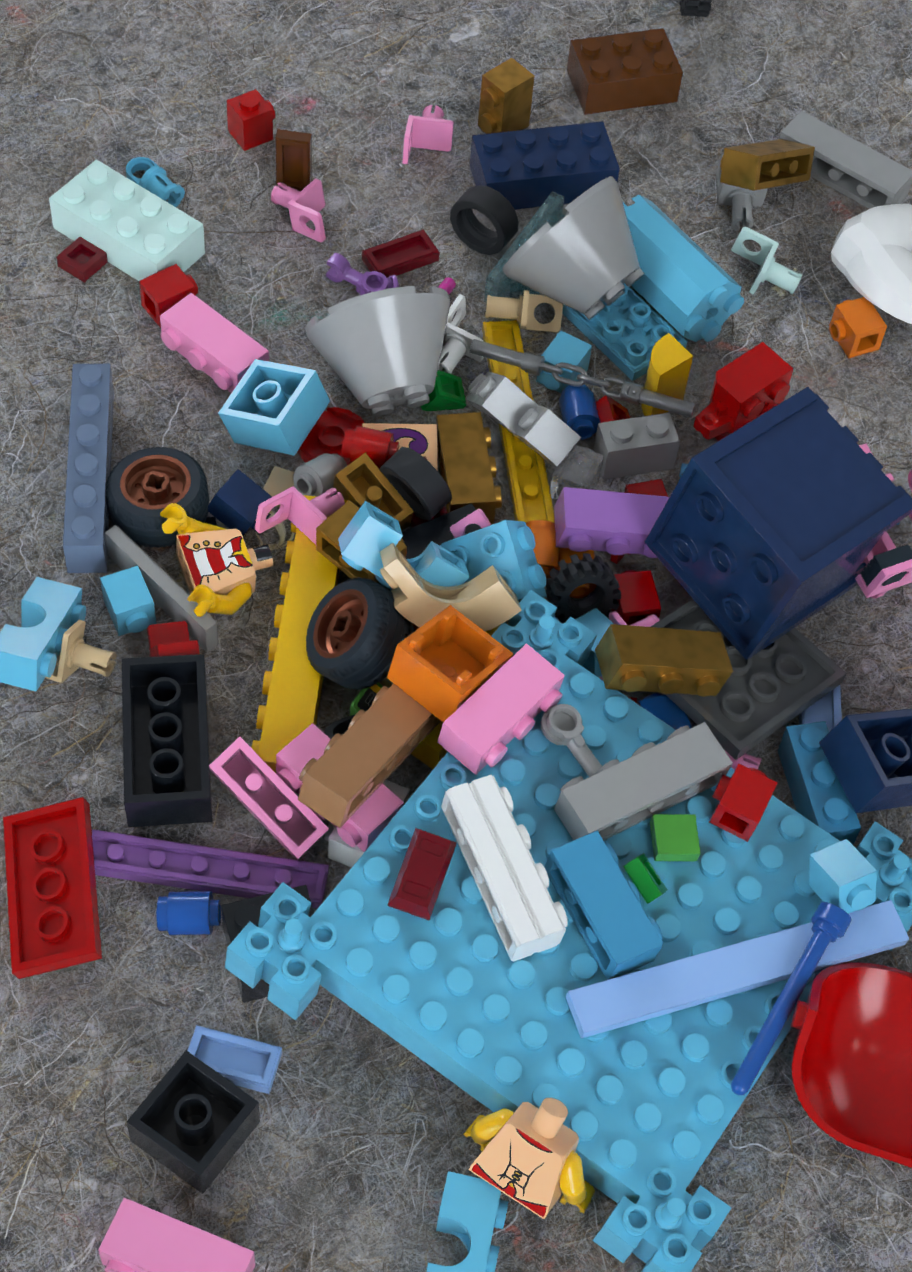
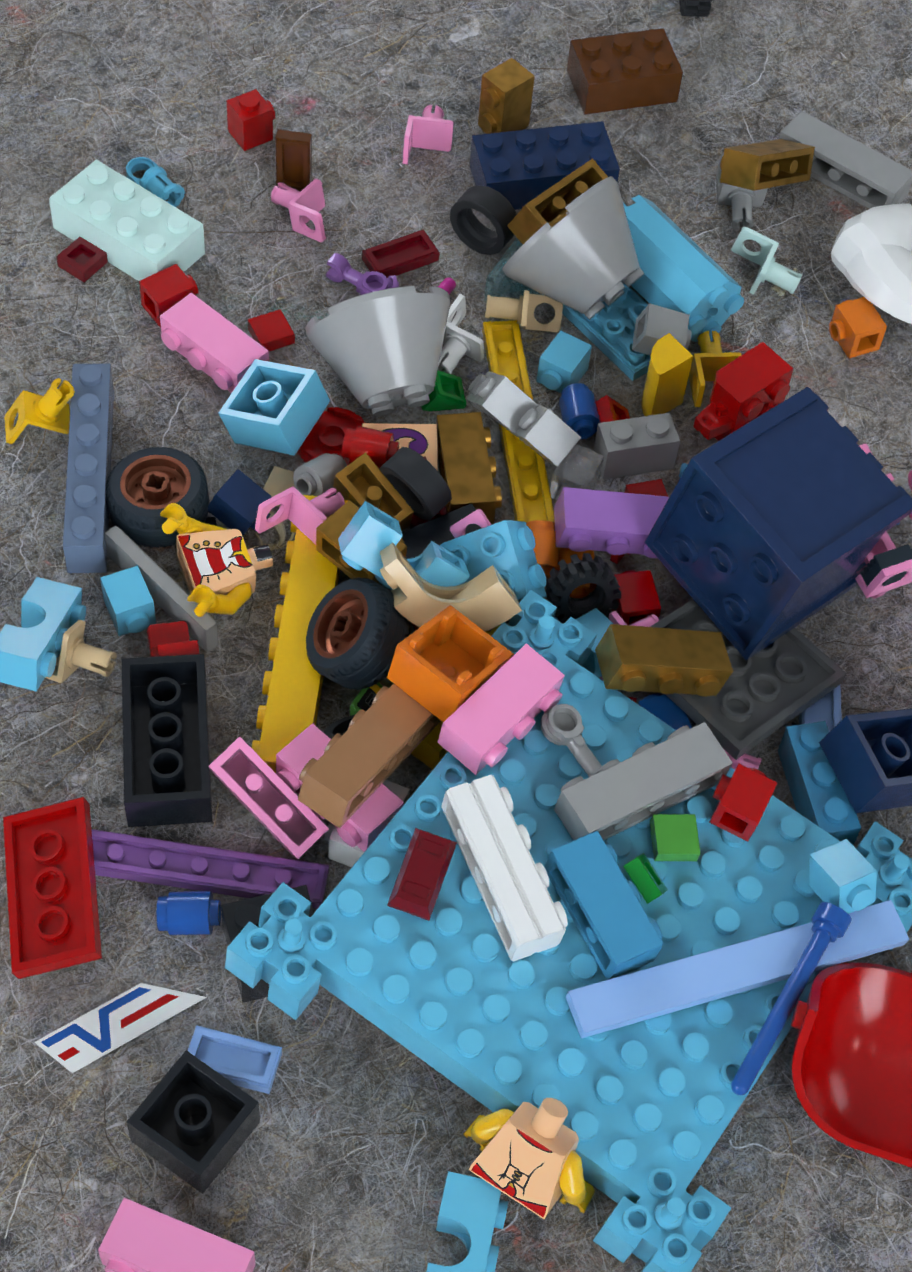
flat silver piece [470,339,696,418] -> none
none -> yellow bracket [4,378,75,444]
none -> white sticker [34,983,207,1074]
none -> red tile [248,309,295,352]
none -> pearl gold brick [507,158,608,244]
none -> light grey brick [632,303,692,356]
none -> yellow bracket [689,331,742,407]

